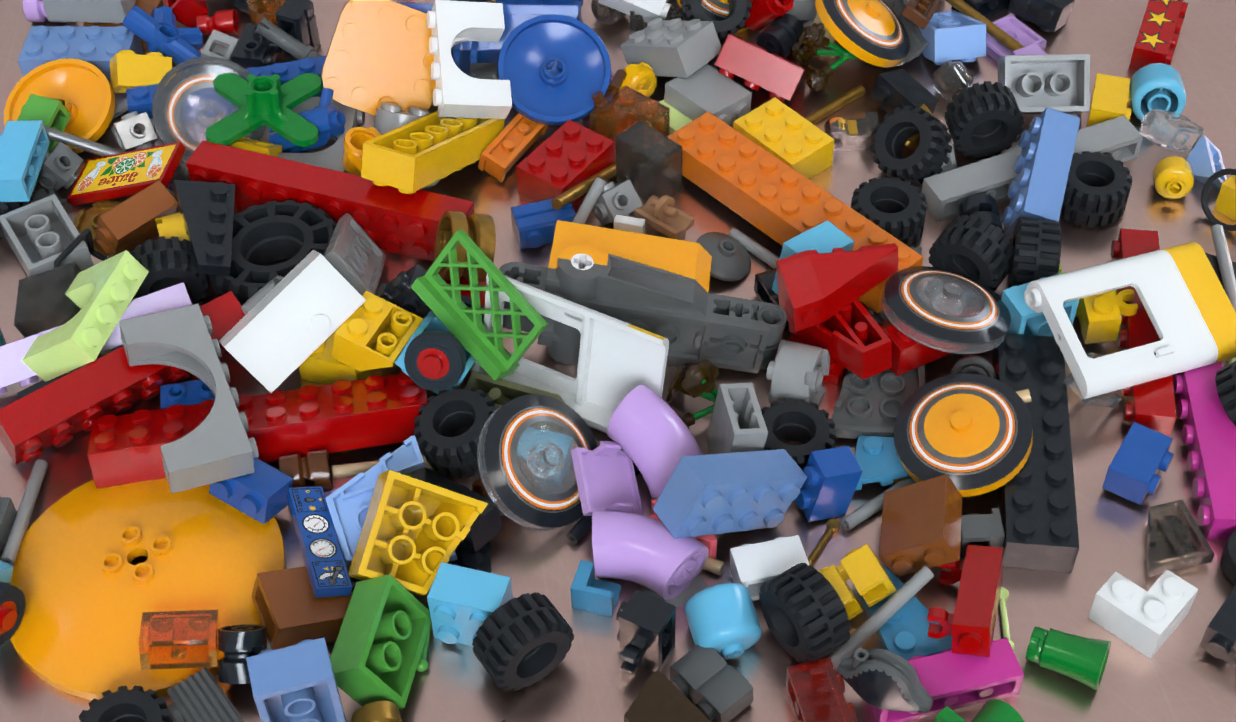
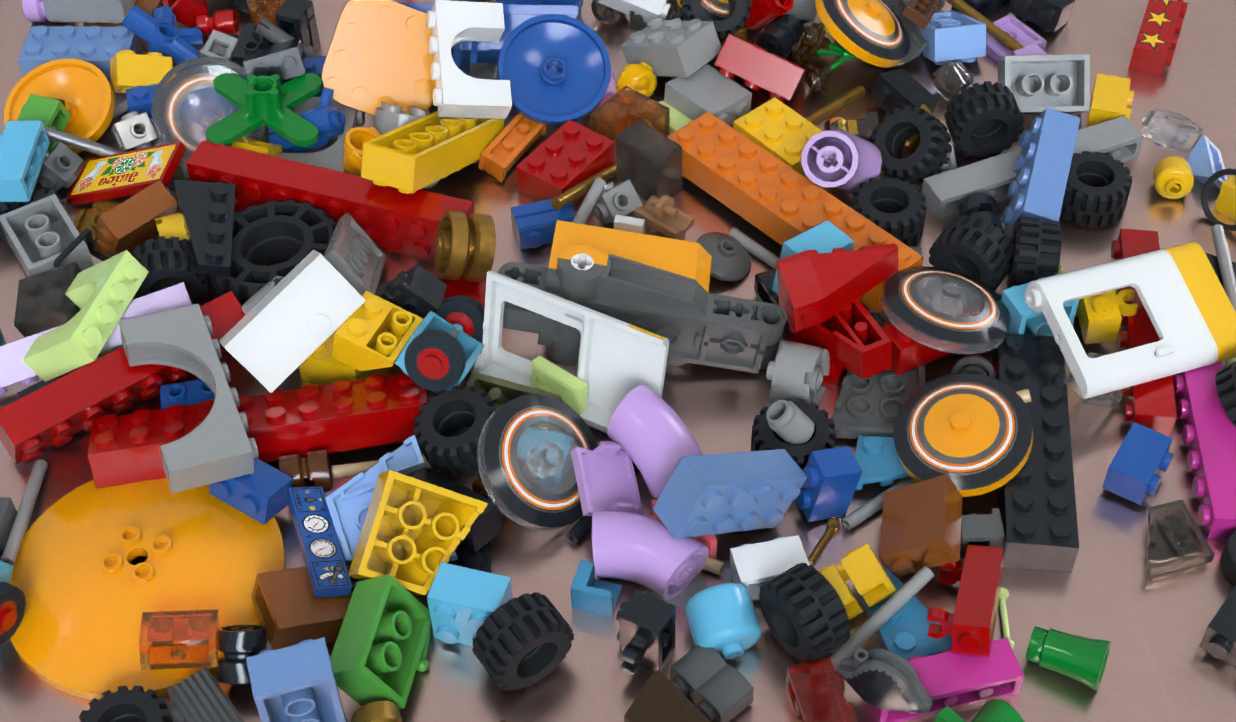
bright green fence [411,229,548,381] -> none
reddish brown piece [591,69,627,114] -> none
dark brown plant [666,359,719,429] -> none
light grey brick [706,383,768,454] -> none
white brick [1088,569,1198,659] -> none
medium azure head [1129,63,1186,126] -> none
none -> panel [243,37,307,81]
none -> yellowish green tile [531,355,589,415]
none -> light grey brick [766,400,814,445]
none -> lavender brick [801,130,882,194]

